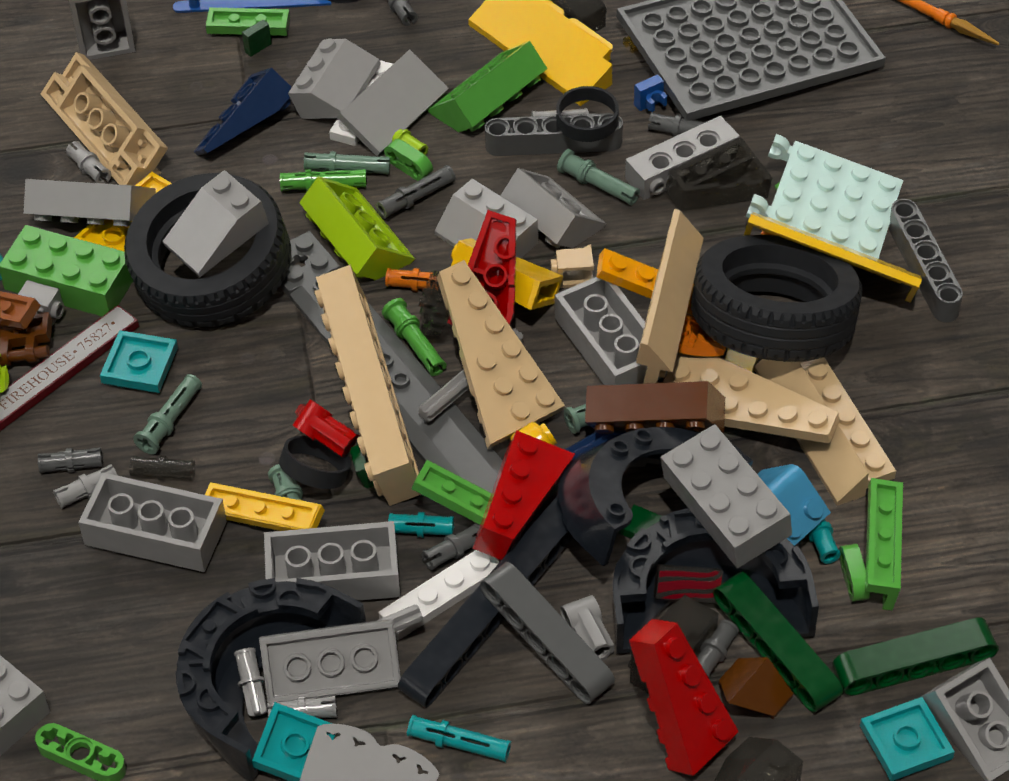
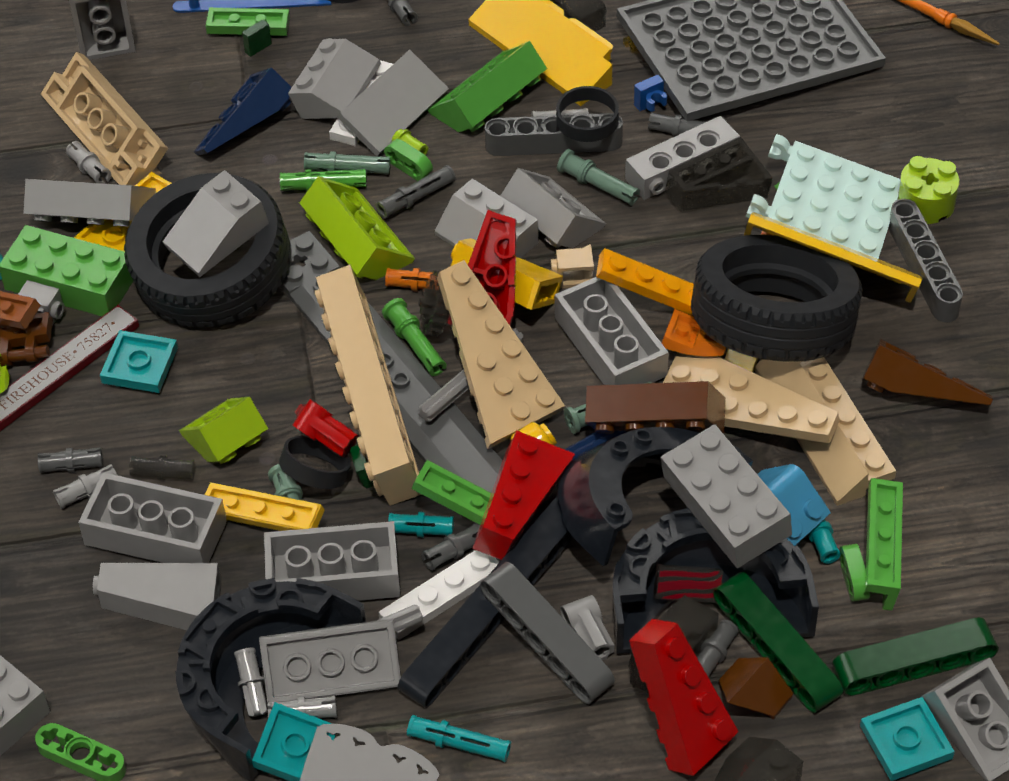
sand green pin [133,374,202,454] -> none
dark green tile [619,504,662,539] -> none
tan slope [636,209,704,384] -> none
none -> light grey slope [93,563,221,630]
none -> lime slope [179,397,268,464]
none -> reddish brown wedge [863,339,993,405]
none -> lime brick [897,156,959,224]

